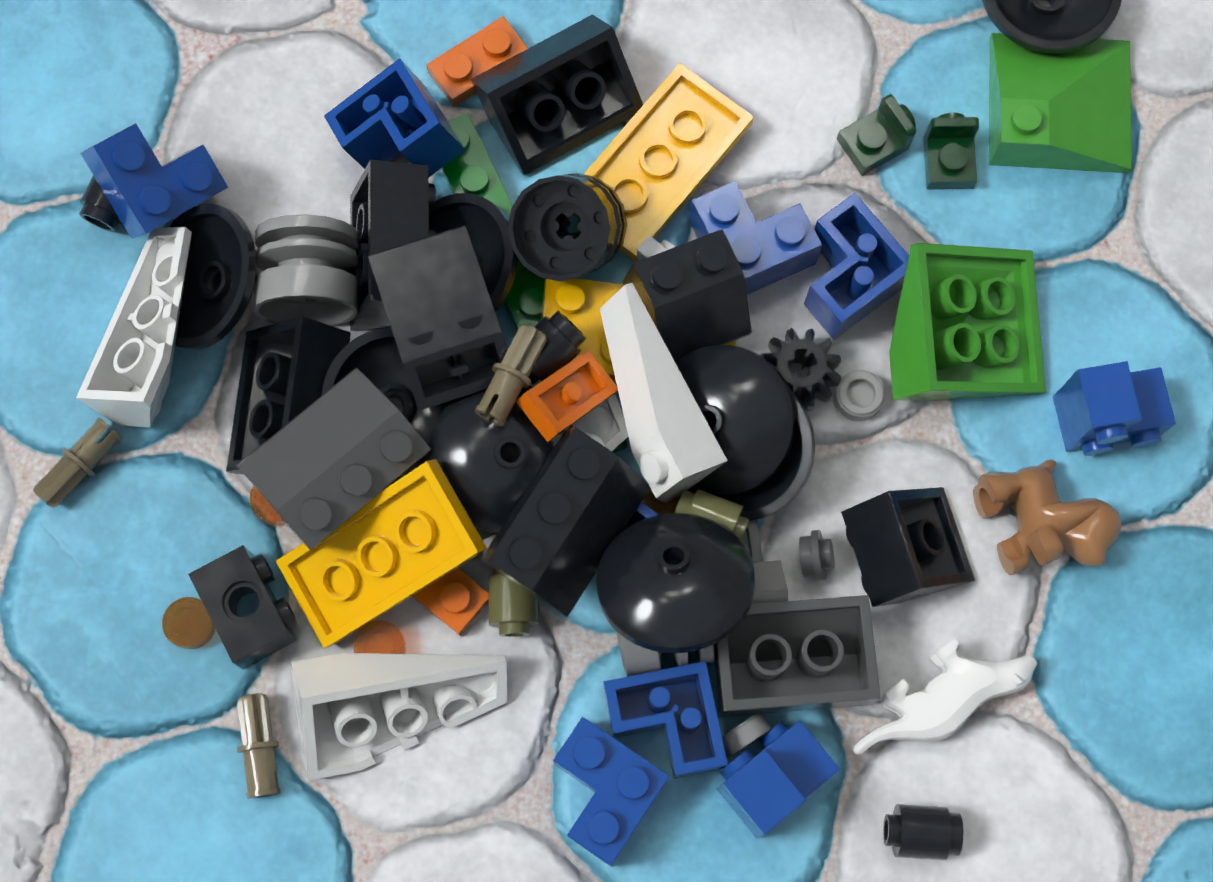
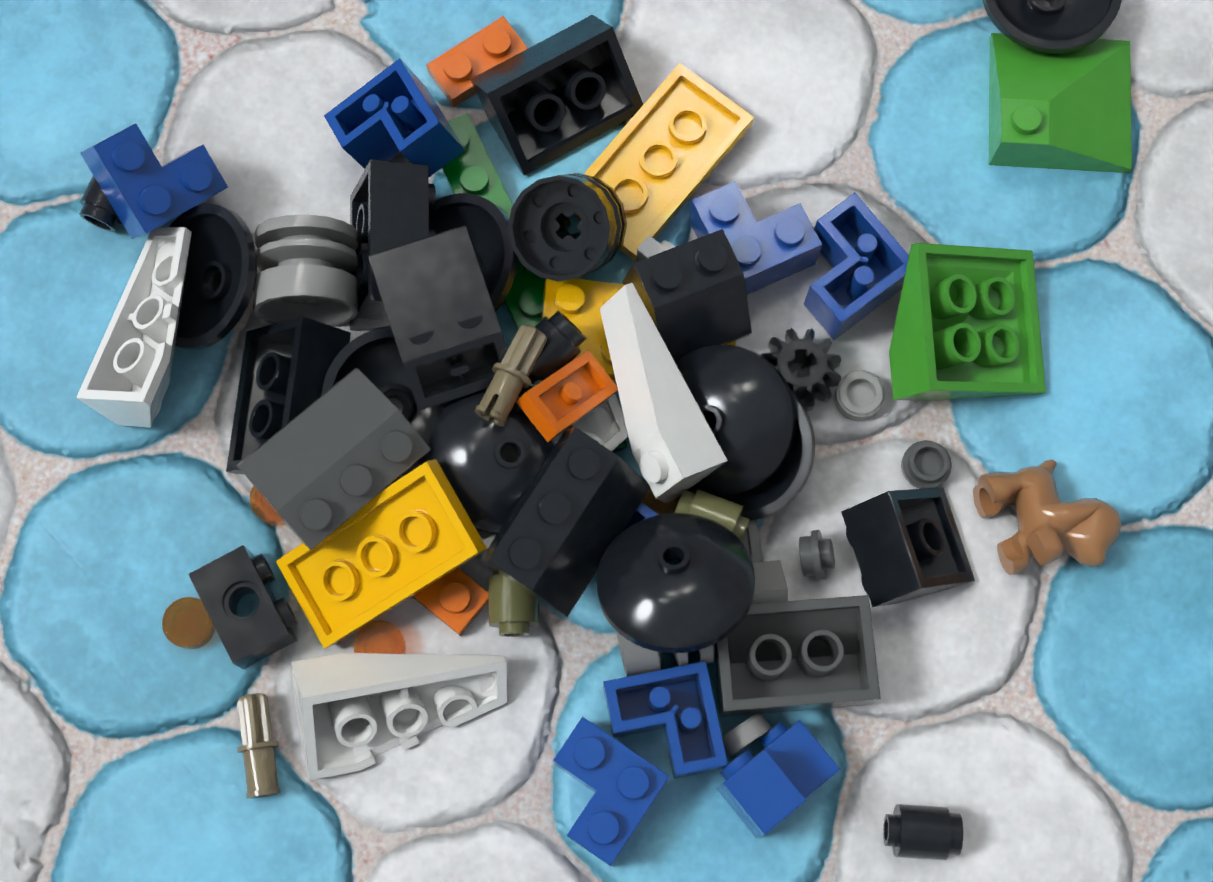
dark tan axle [33,417,123,508] -> none
dark green bracket [837,94,916,176] -> none
white animal [853,638,1037,755] -> none
dark green bracket [923,113,979,190] -> none
blue brick [1053,361,1176,456] -> none
none -> dark grey plate [901,440,952,489]

